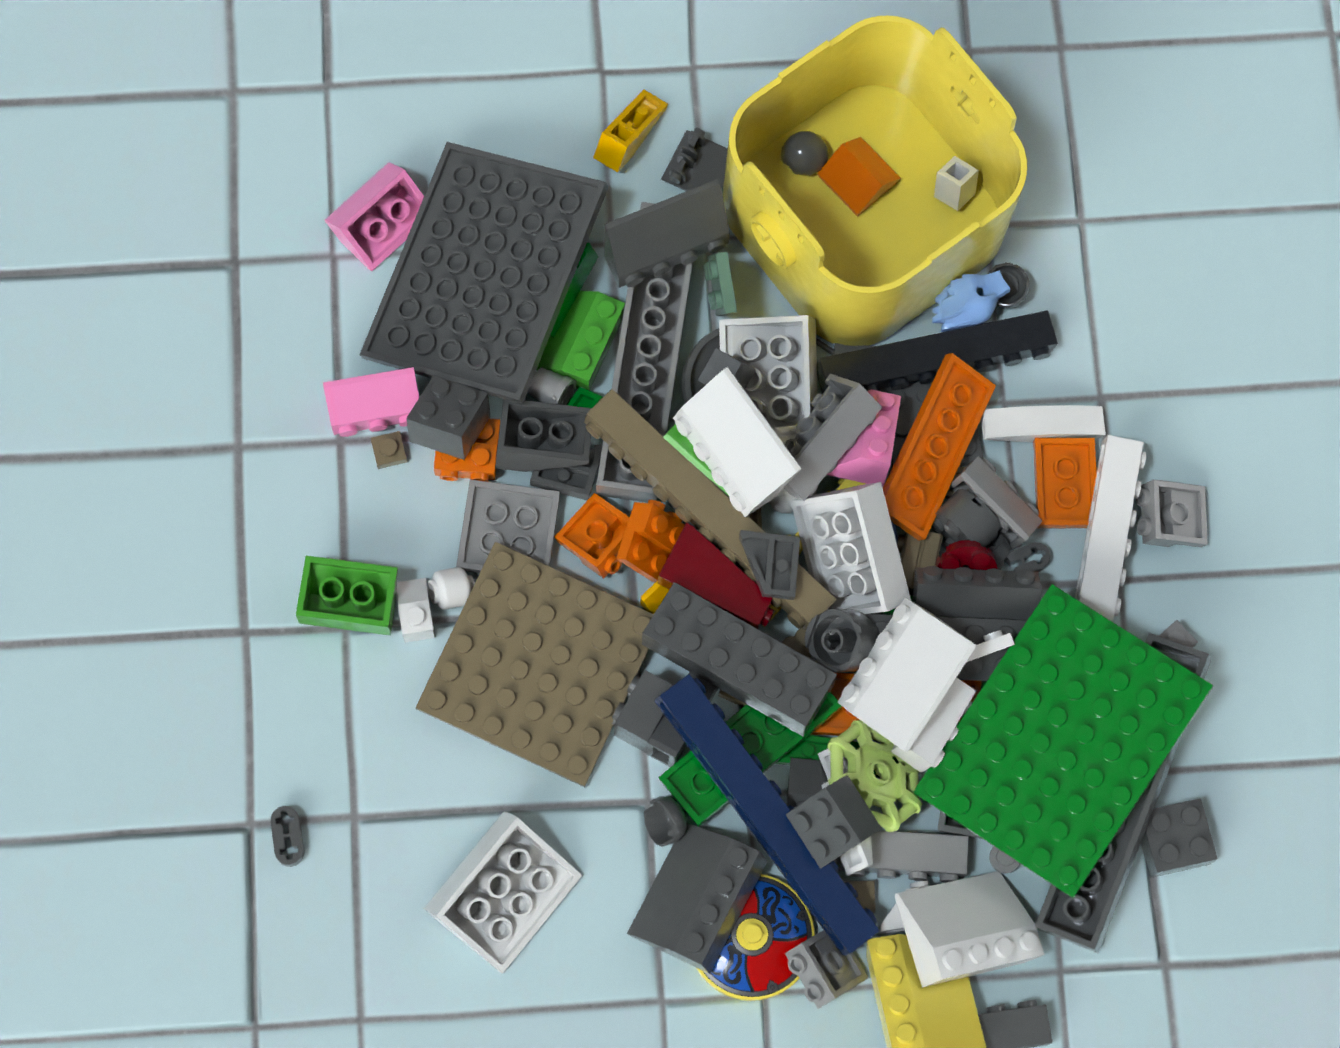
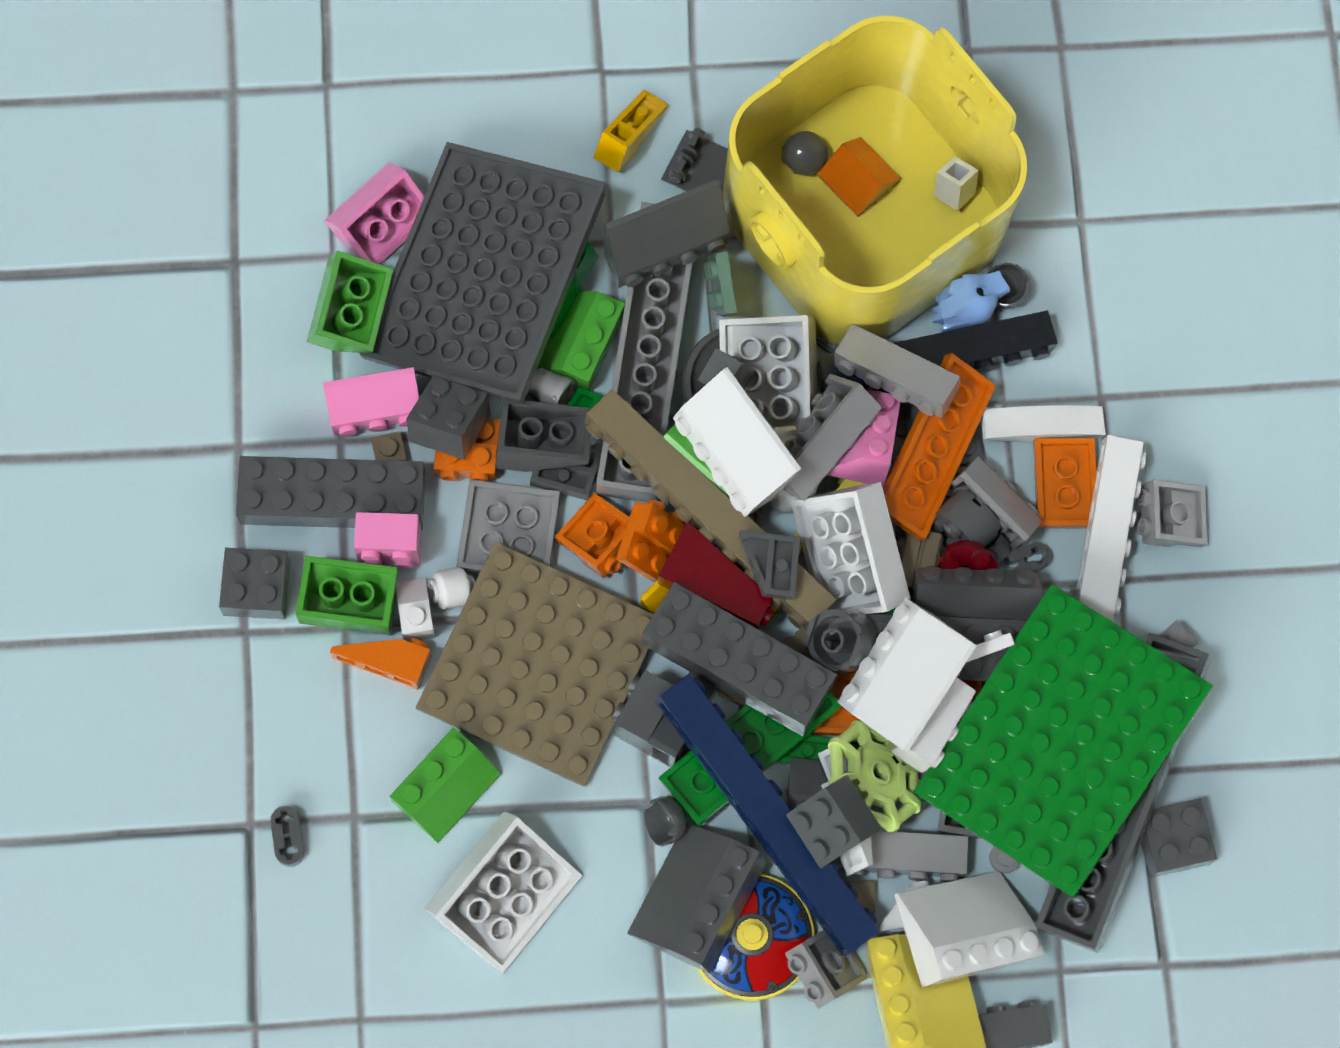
none -> dark grey brick [219,547,290,619]
none -> dark grey brick [236,456,426,530]
none -> bright green slope [307,250,393,353]
none -> orange slope [330,638,432,690]
none -> bright pink brick [354,512,422,570]
none -> bright green slope [389,727,501,843]
none -> light grey brick [834,324,960,419]

